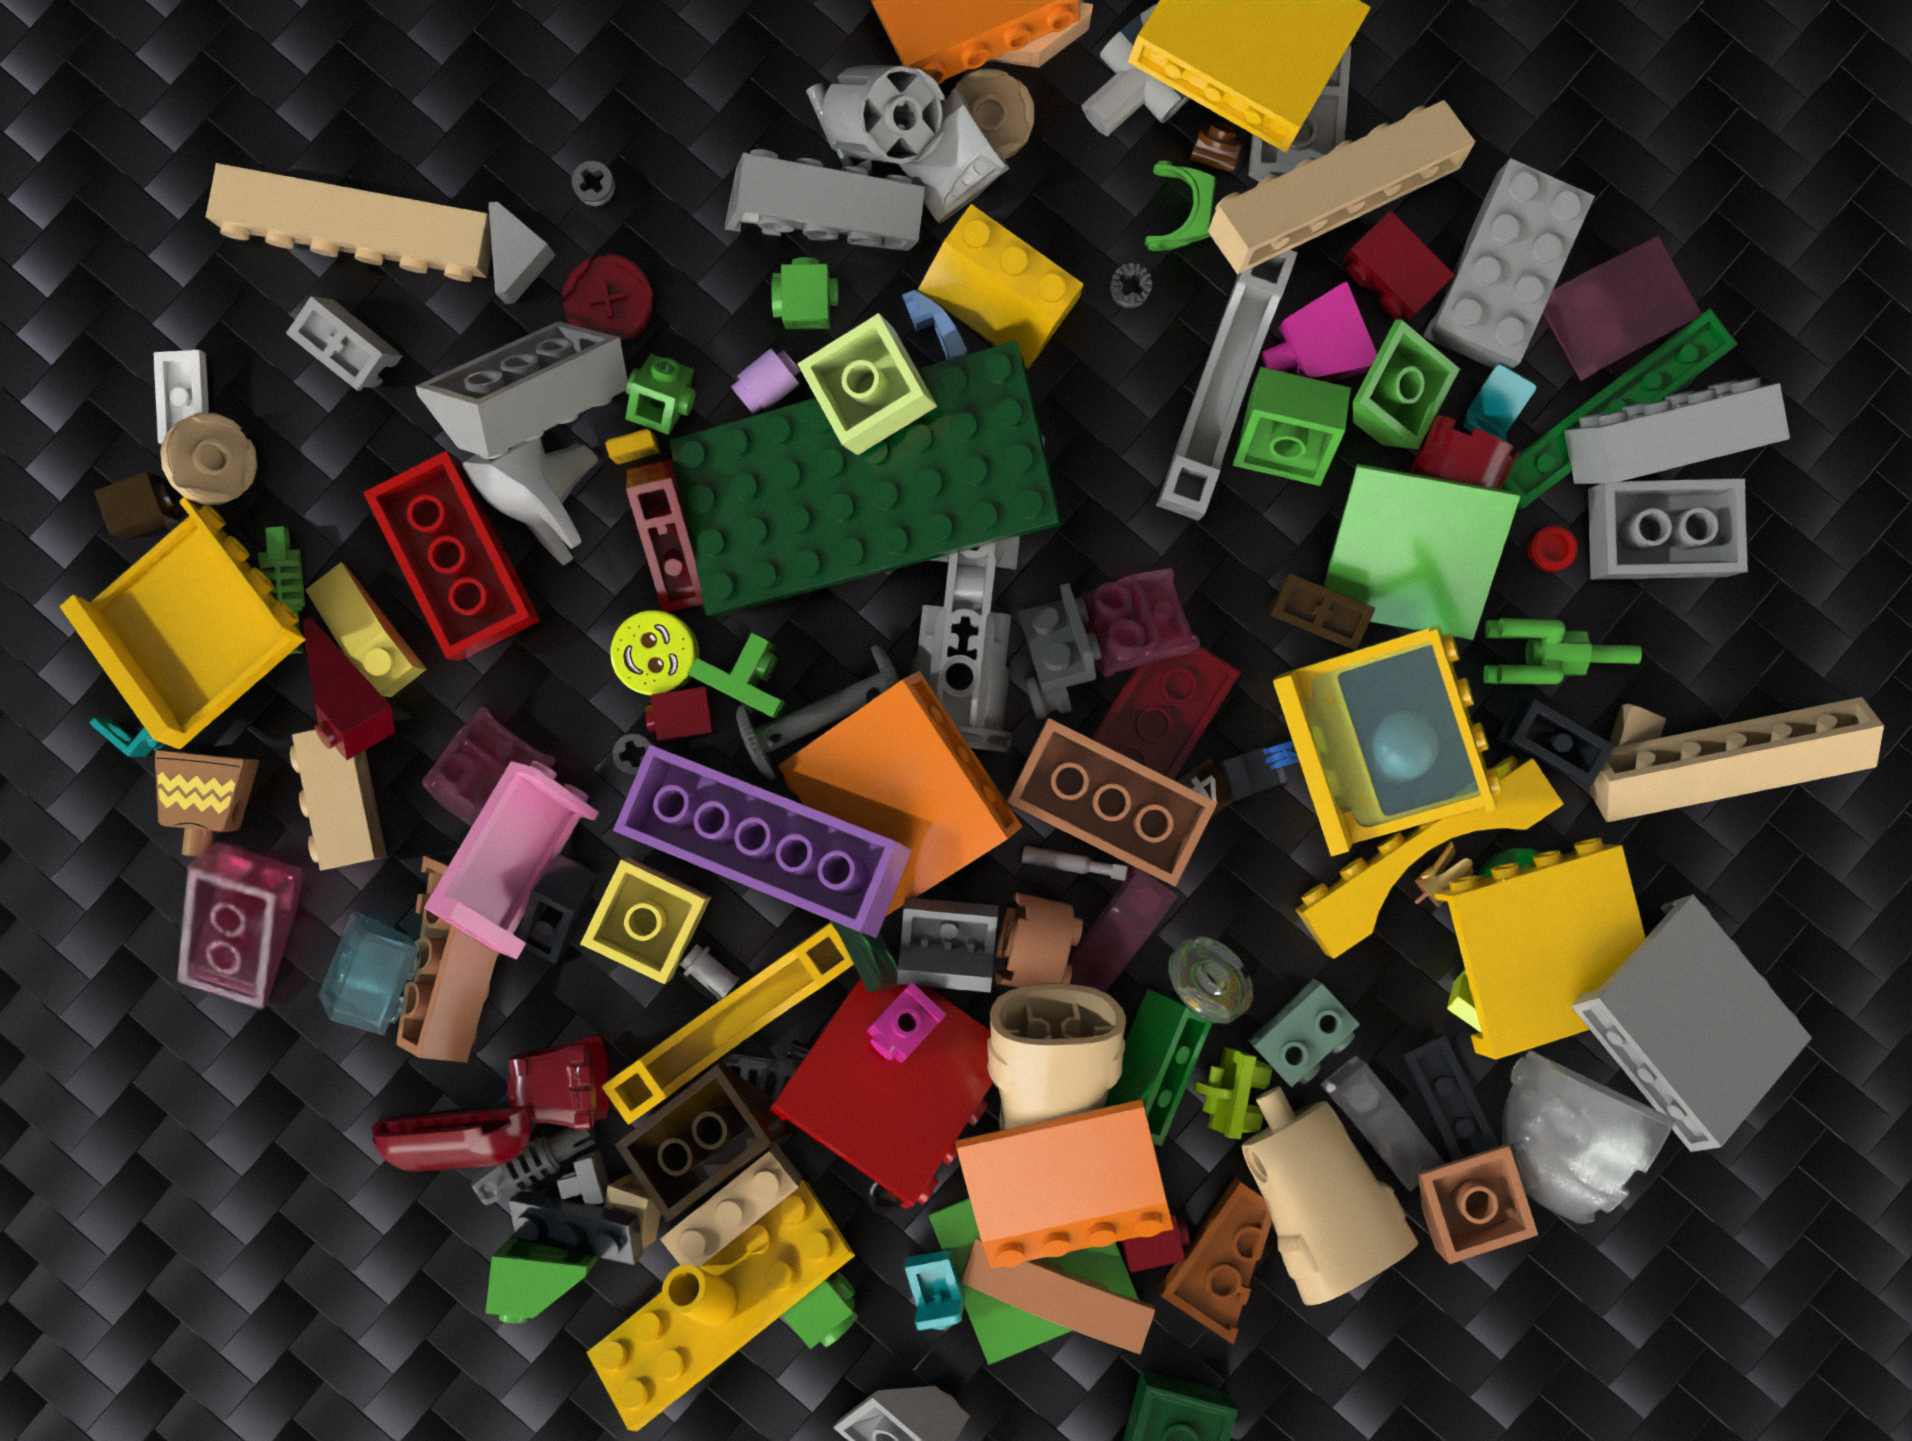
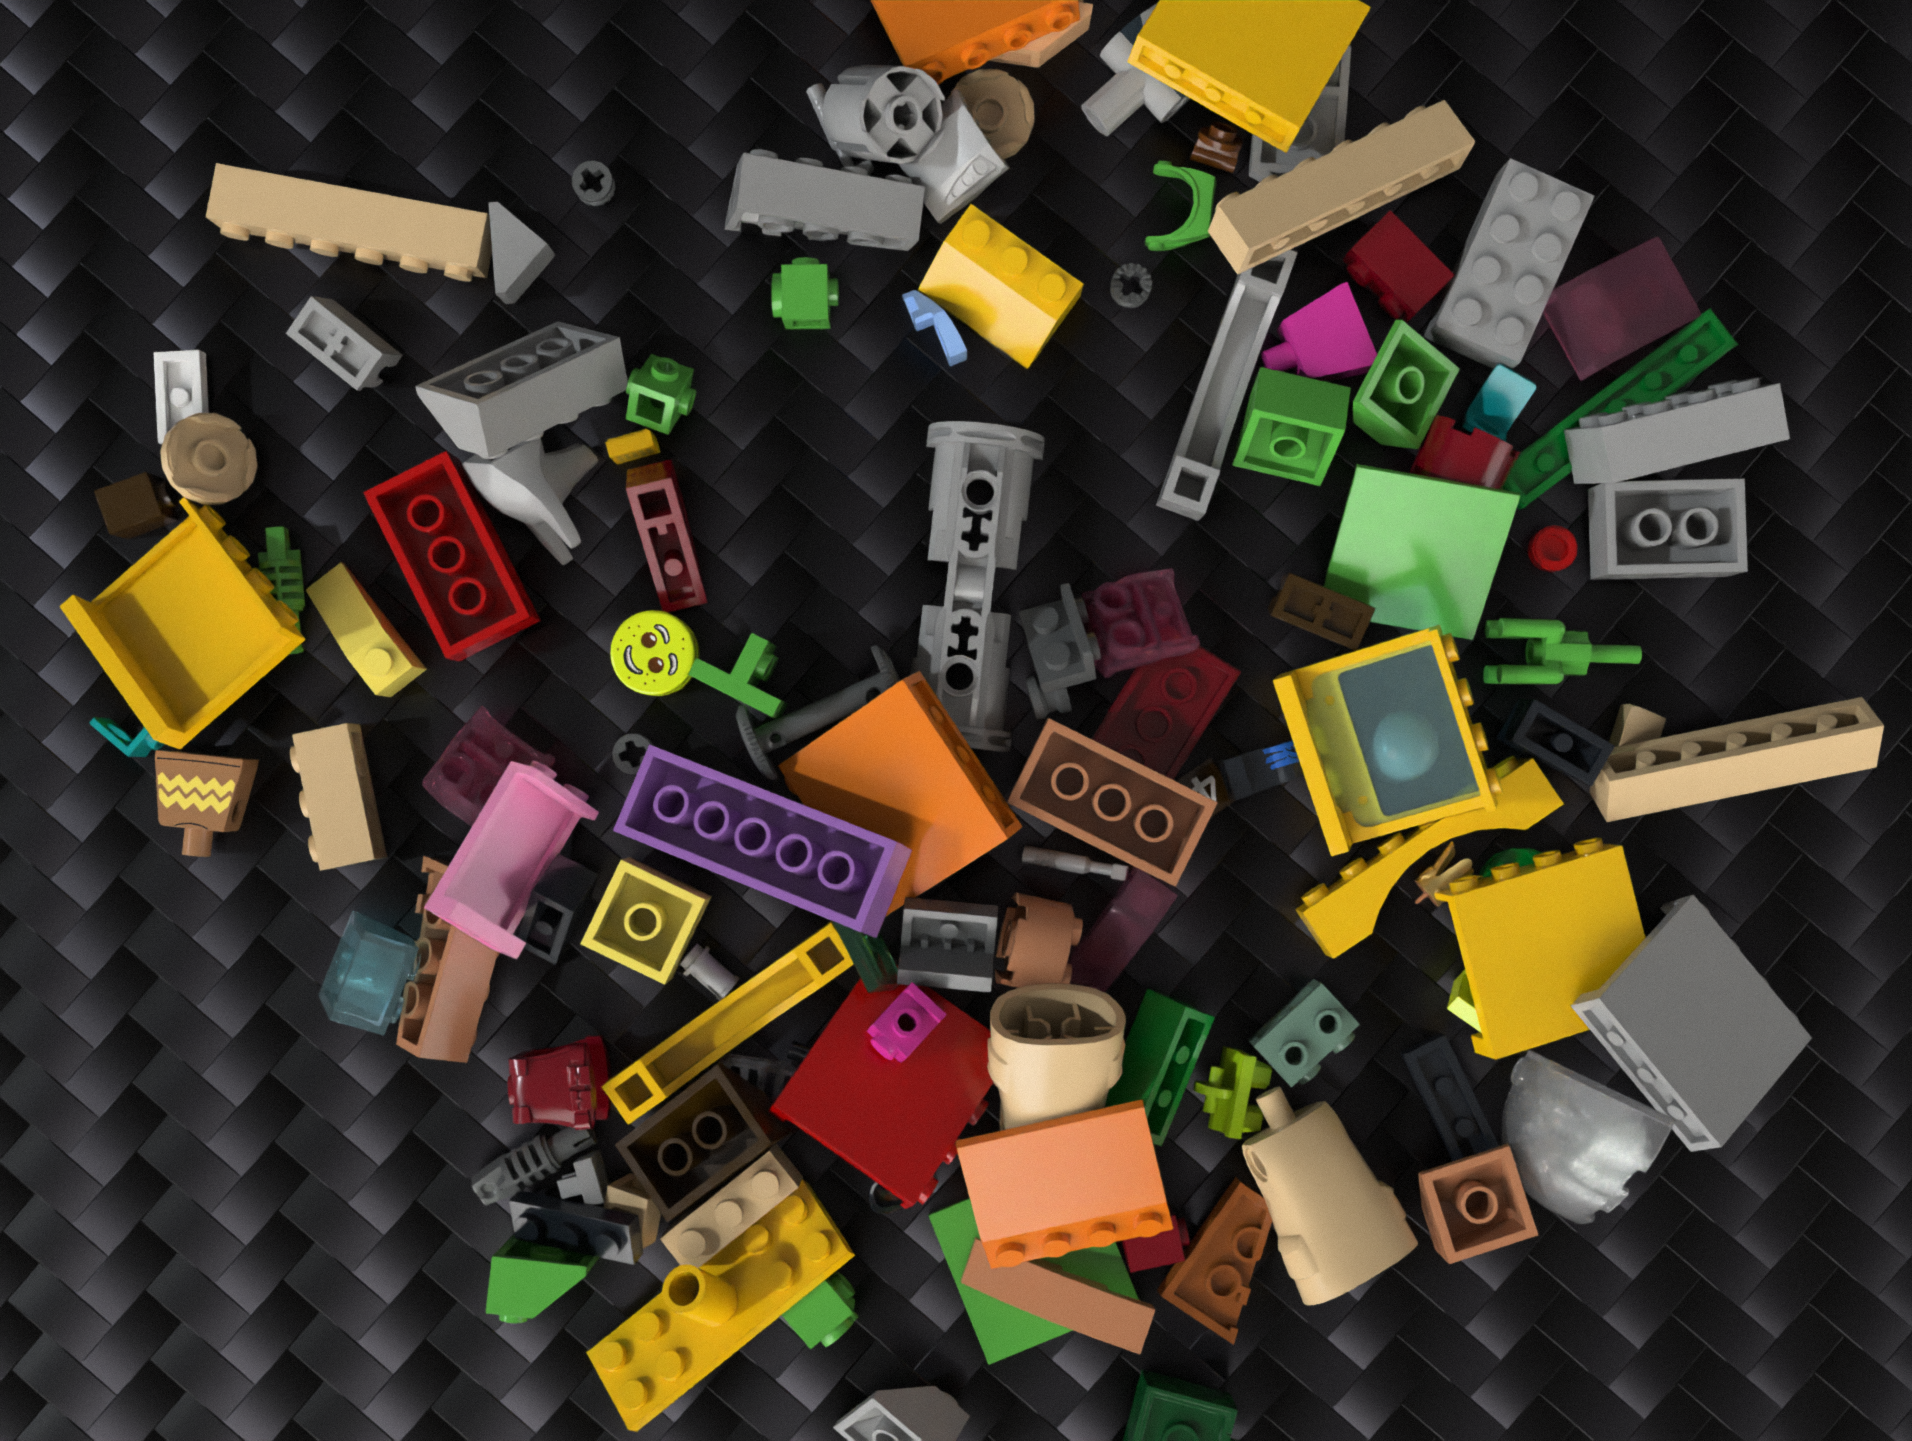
clear pink slope [177,842,302,1009] -> none
dark red slope [302,617,395,760] -> none
dark red brick [371,1107,531,1172] -> none
dark red tile [562,254,654,345] -> none
dark red brick [645,687,717,741] -> none
dark green plate [669,341,1062,618] -> none
lavender brick [731,349,800,415] -> none
yellowish green brick [798,313,937,455] -> none
teal bracket [905,1249,965,1330] -> none
clear tile [1169,936,1253,1024] -> none
clear slope [1320,1056,1445,1192] -> none

